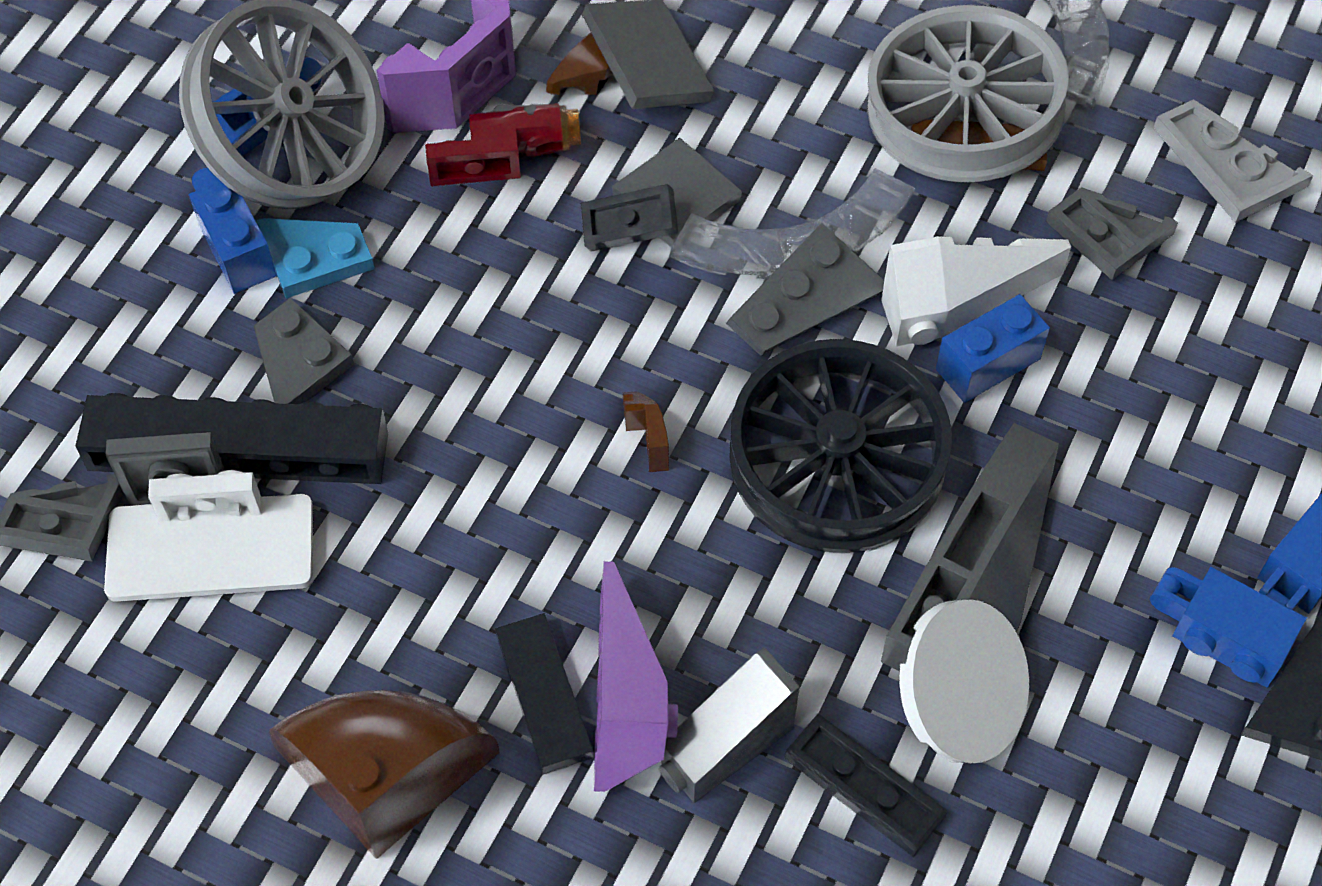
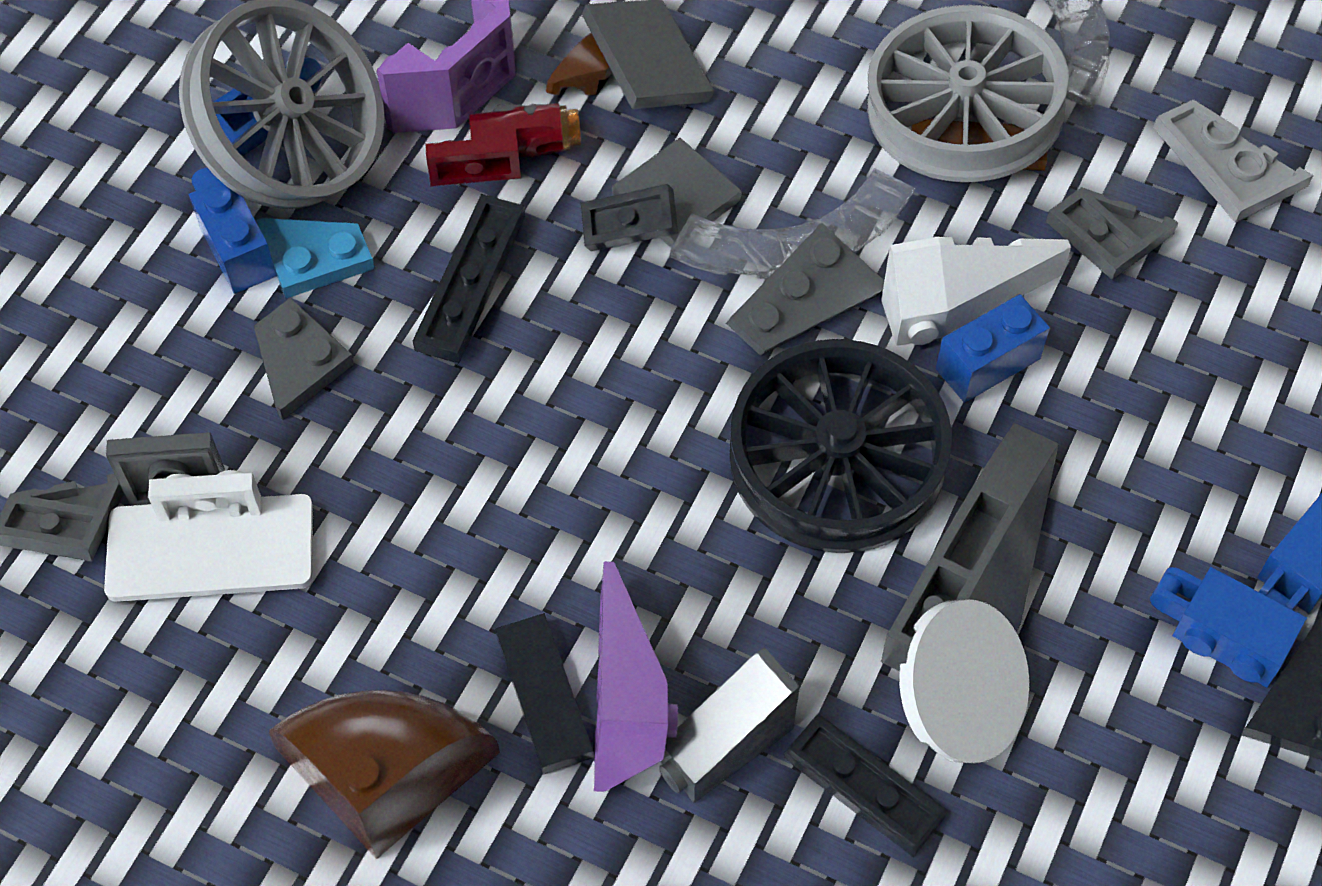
black brick [75,393,388,484] -> none
reddish brown slope [623,391,669,472] -> none
none -> black plate [413,194,525,363]

